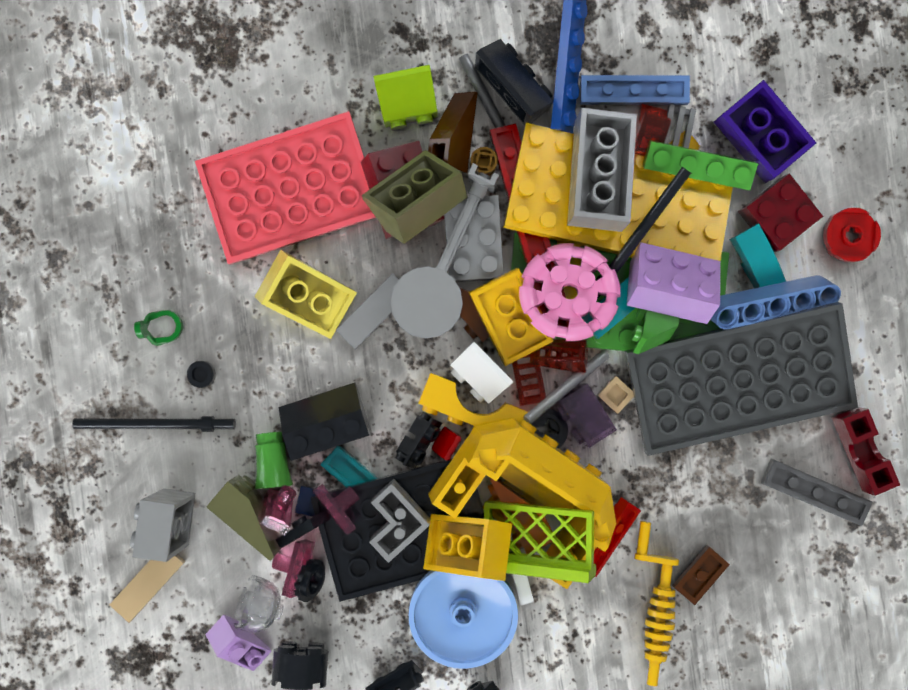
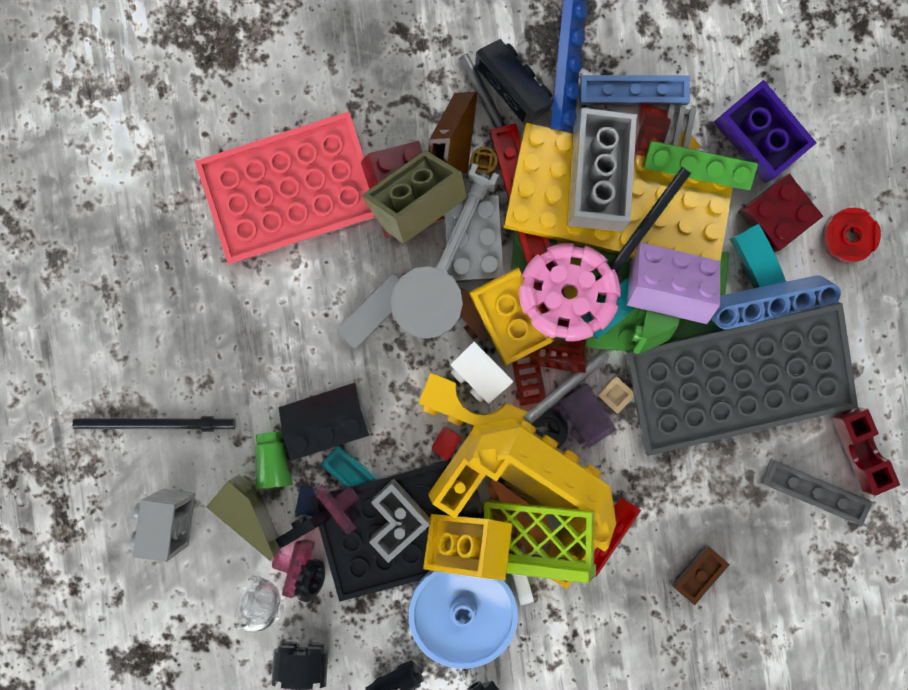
tan tile [109,554,186,623] -> none
green piece [134,310,183,346] -> none
black tile [187,361,216,388] -> none
lavender slope [205,614,272,671] -> none
light yellow slope [254,250,357,339] -> none
clear pink tile [260,485,296,535] -> none
lime slope [373,65,438,130] -> none
black hinge [395,412,442,468] -> none
yellow piece [634,521,679,686] -> none

